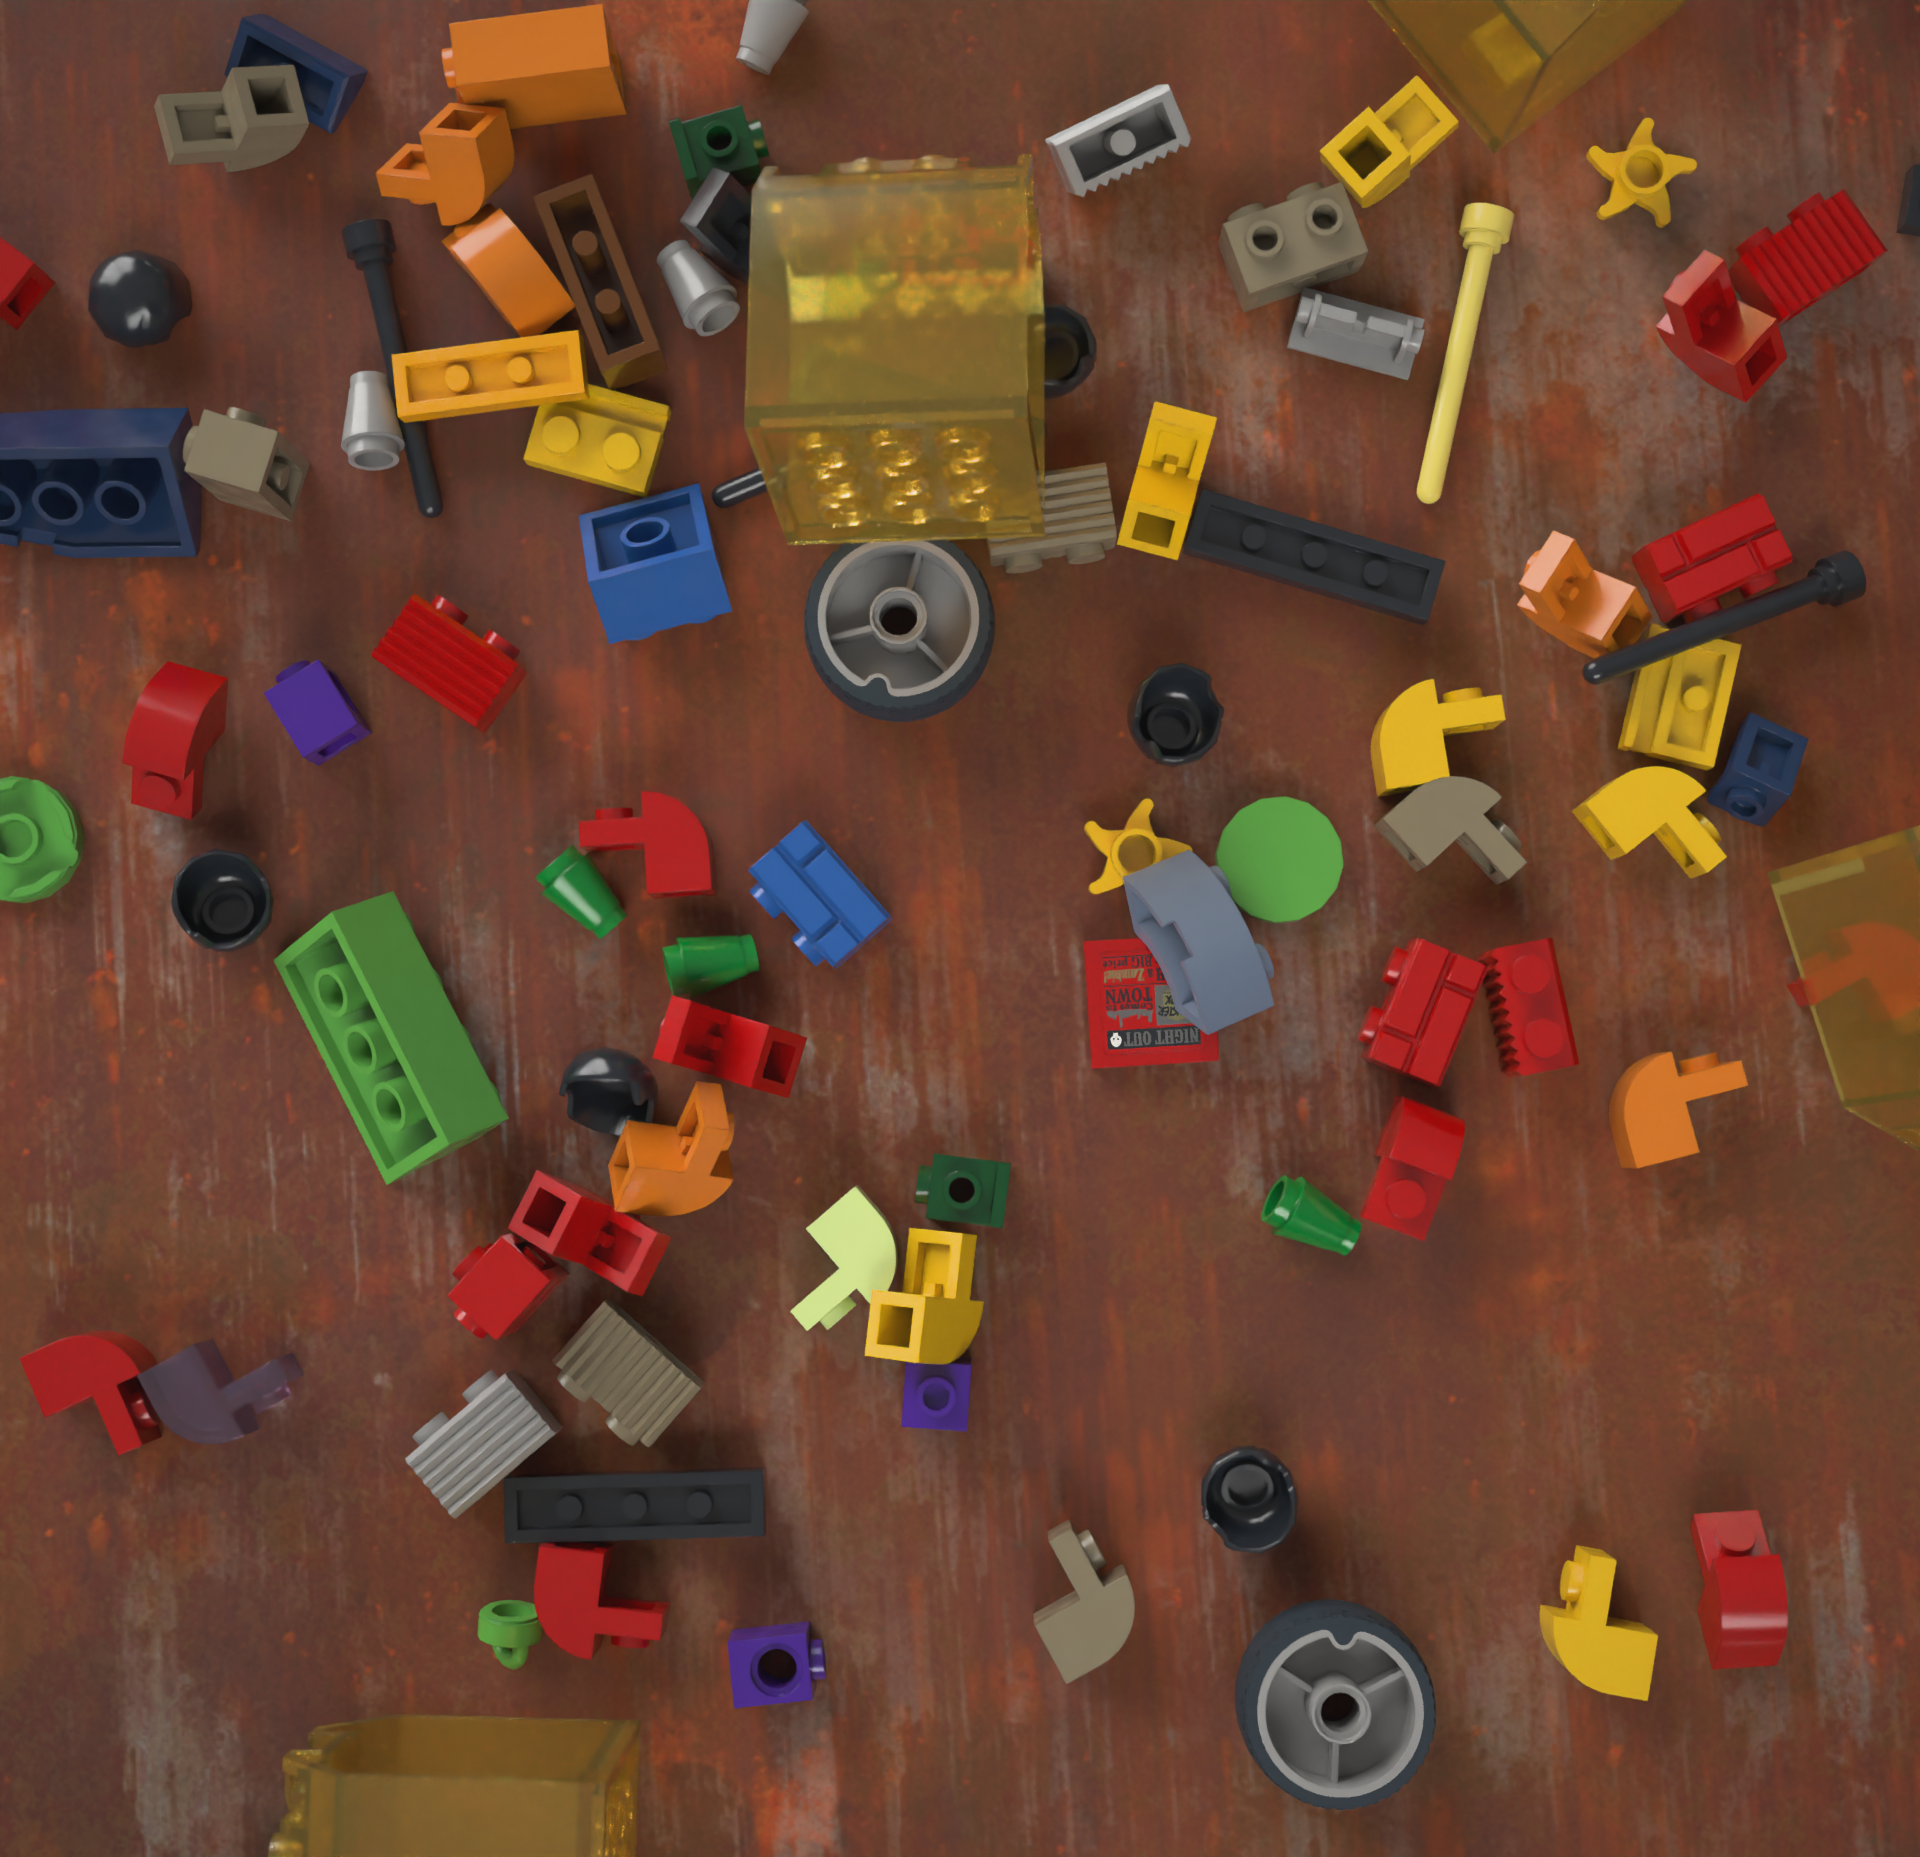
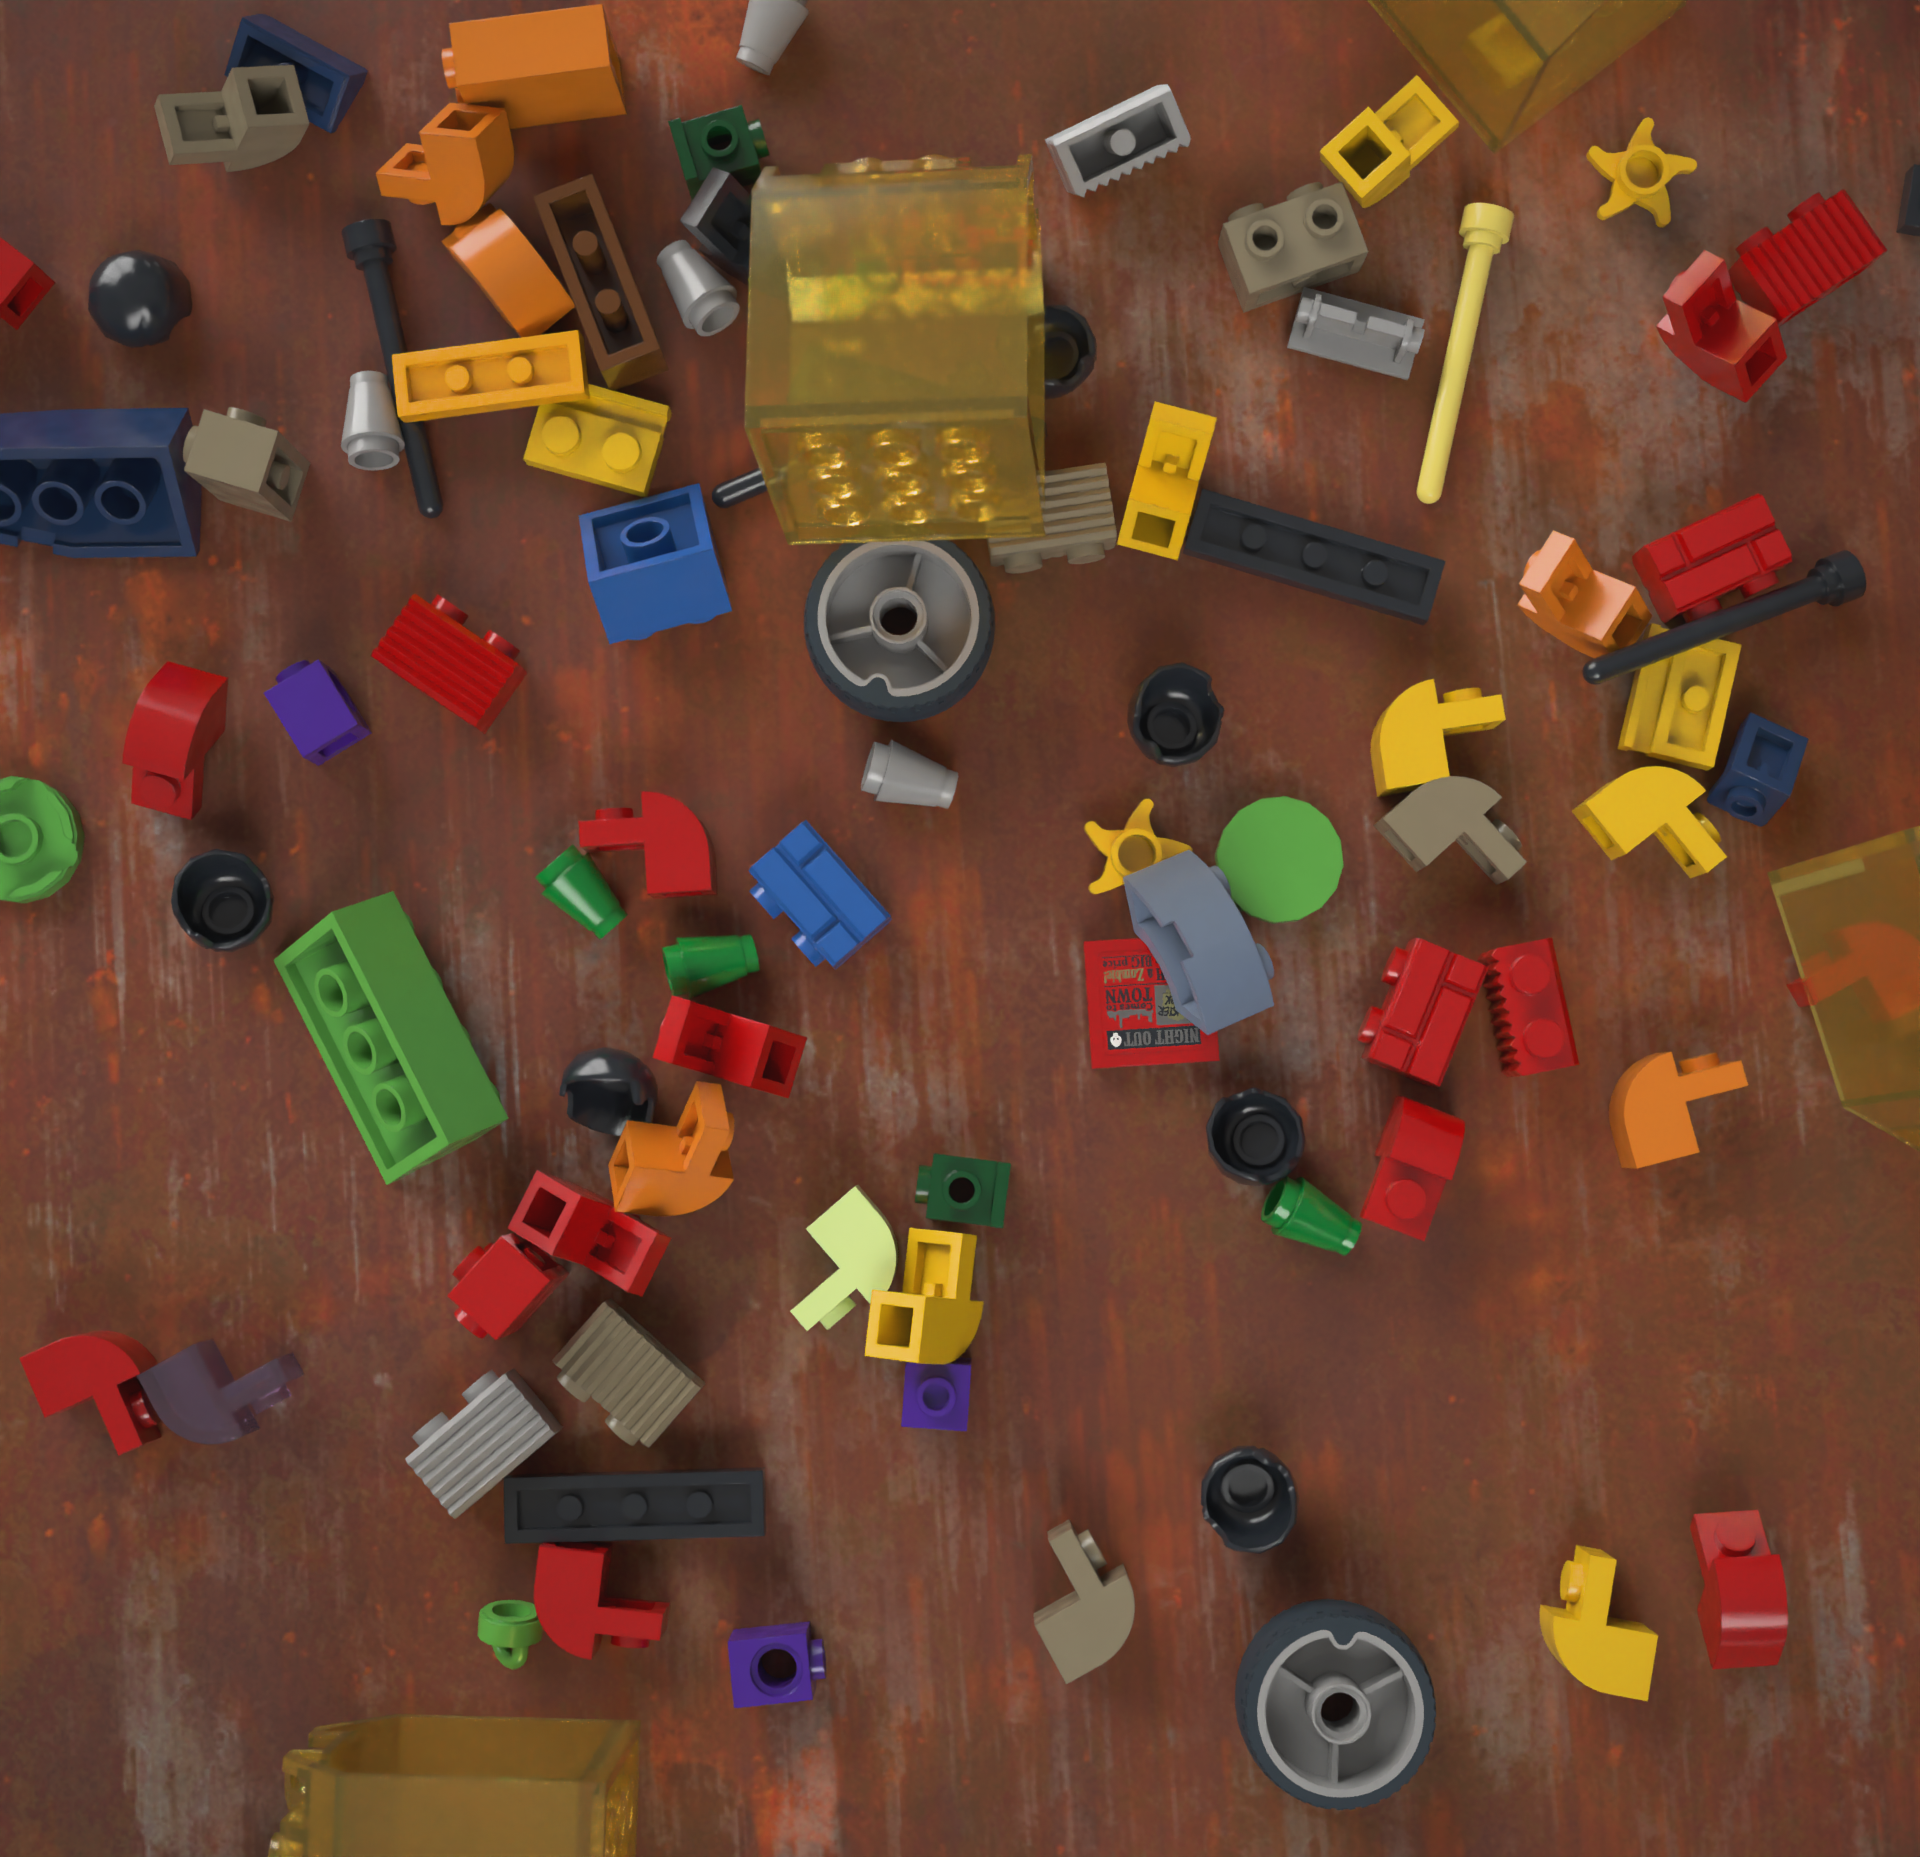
none -> light grey cone [861,740,958,809]
none -> black hair [1206,1087,1306,1186]

